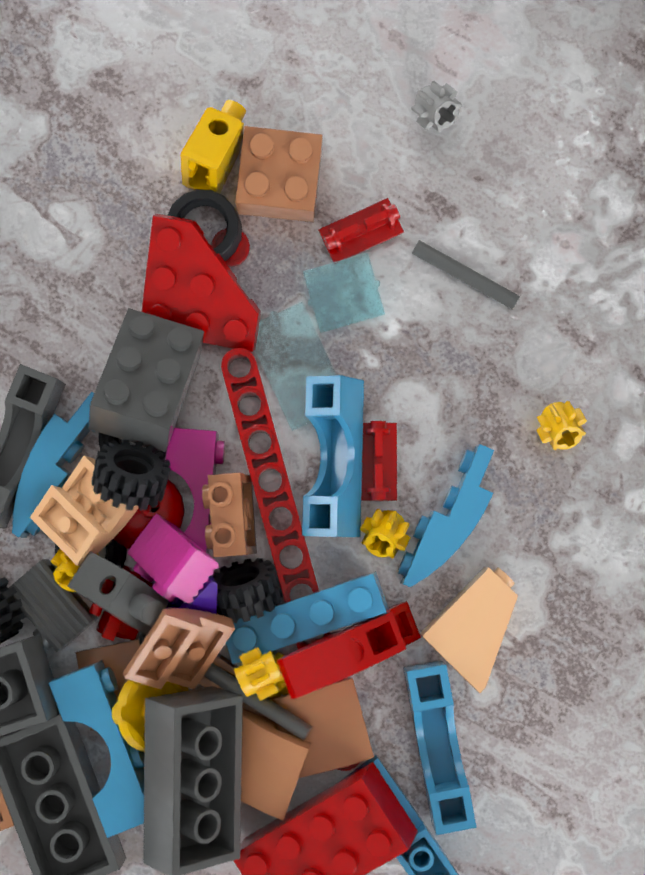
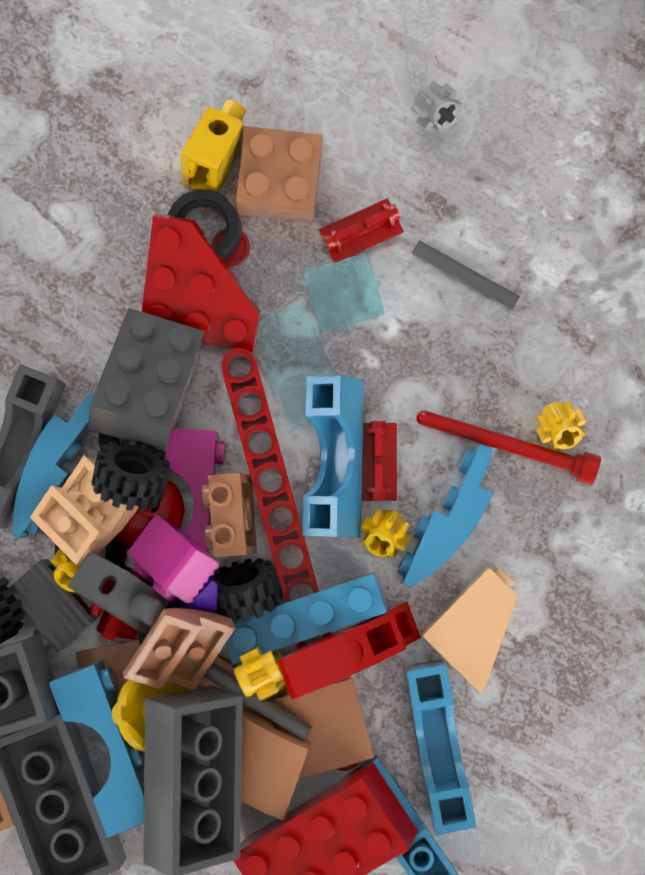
none -> red piece [416,410,601,486]

